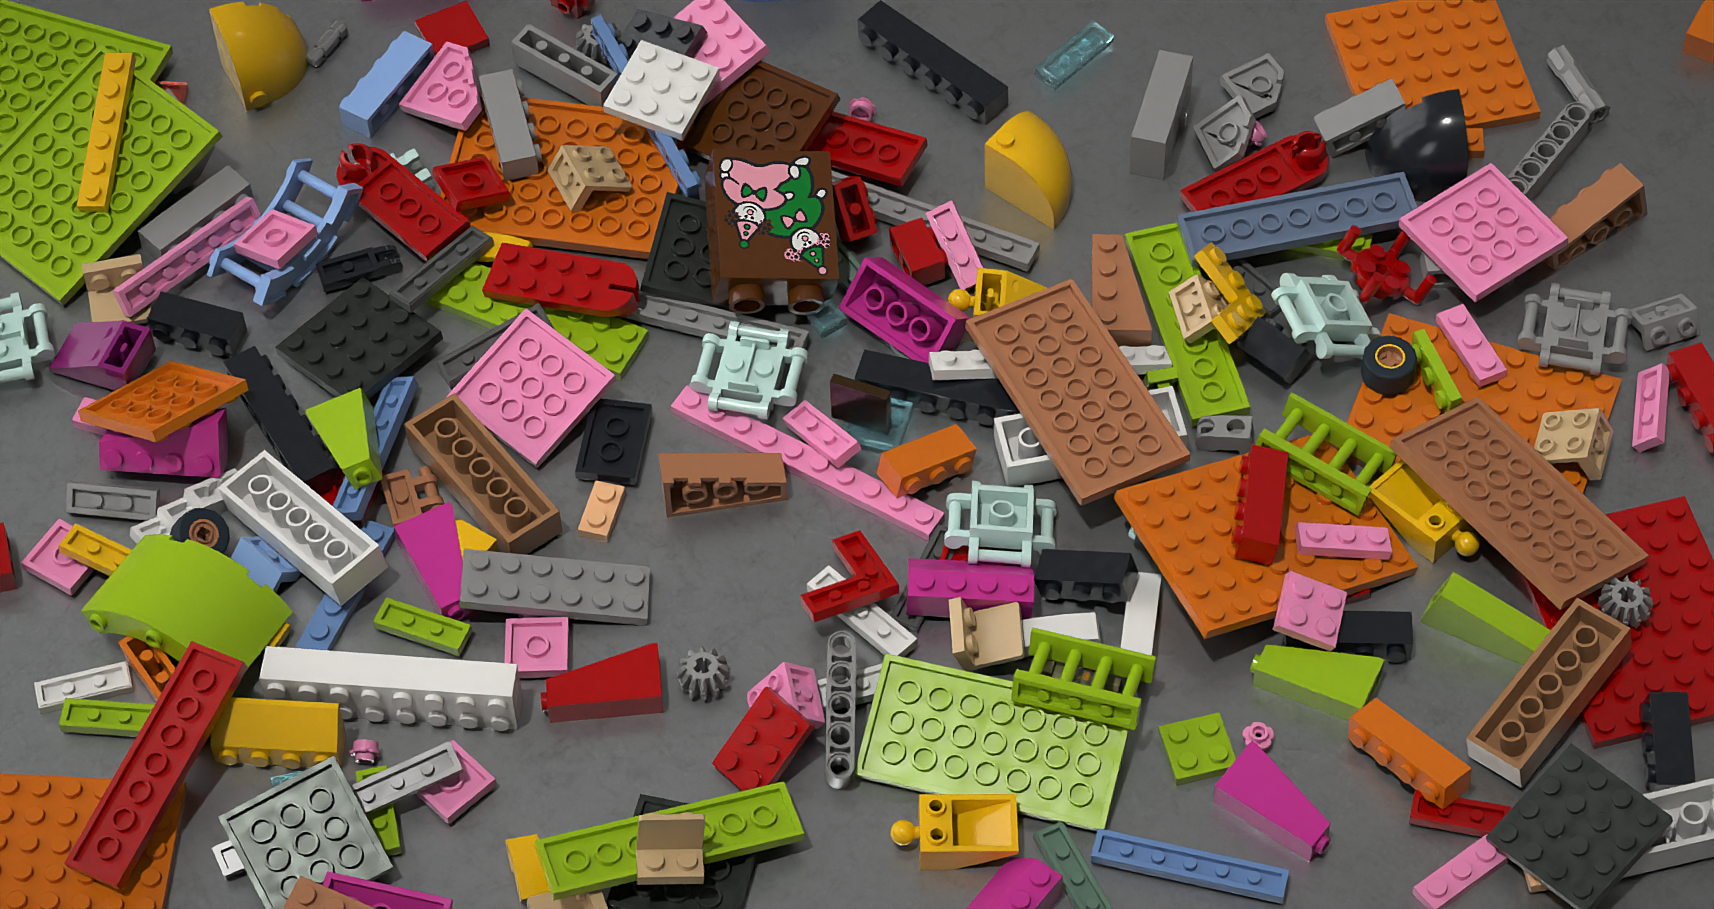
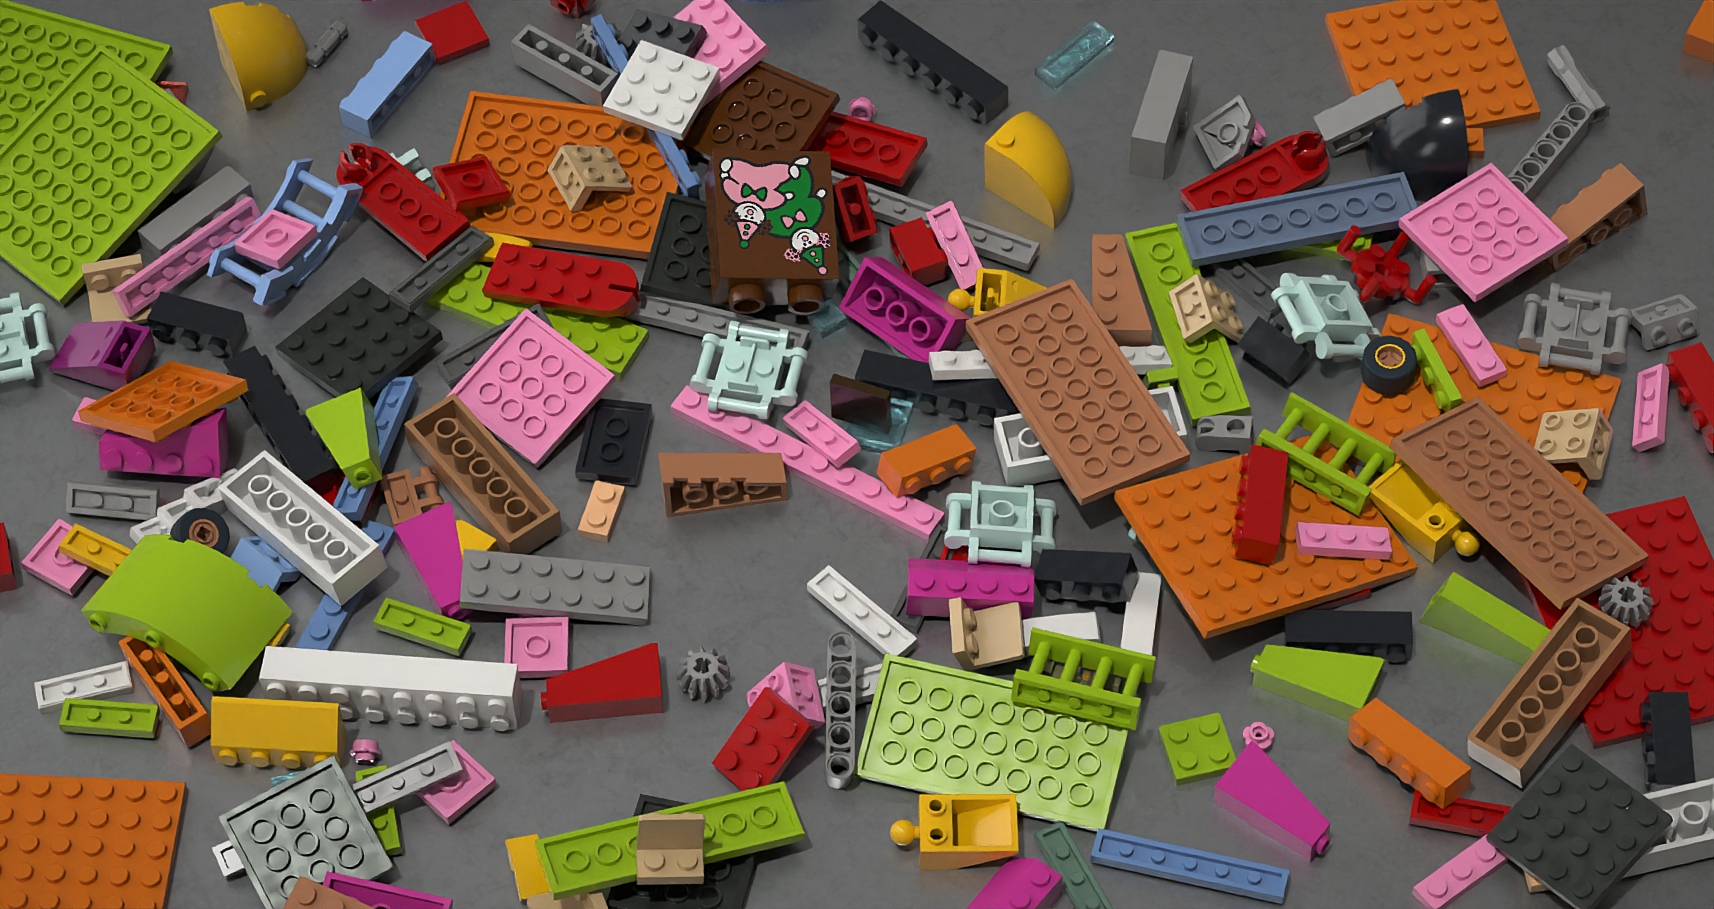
red plate [64,641,248,890] -> none
yellow plate [77,53,136,212] -> none
black hinge [315,244,403,292] -> none
bright pink plate [398,41,482,131] -> none
light grey brick [479,69,542,181] -> none
red plate [800,530,899,623] -> none
yellow plate [1194,242,1266,344] -> none
light grey plate [1220,53,1285,119] -> none
bright pink plate [1273,571,1347,652] -> none

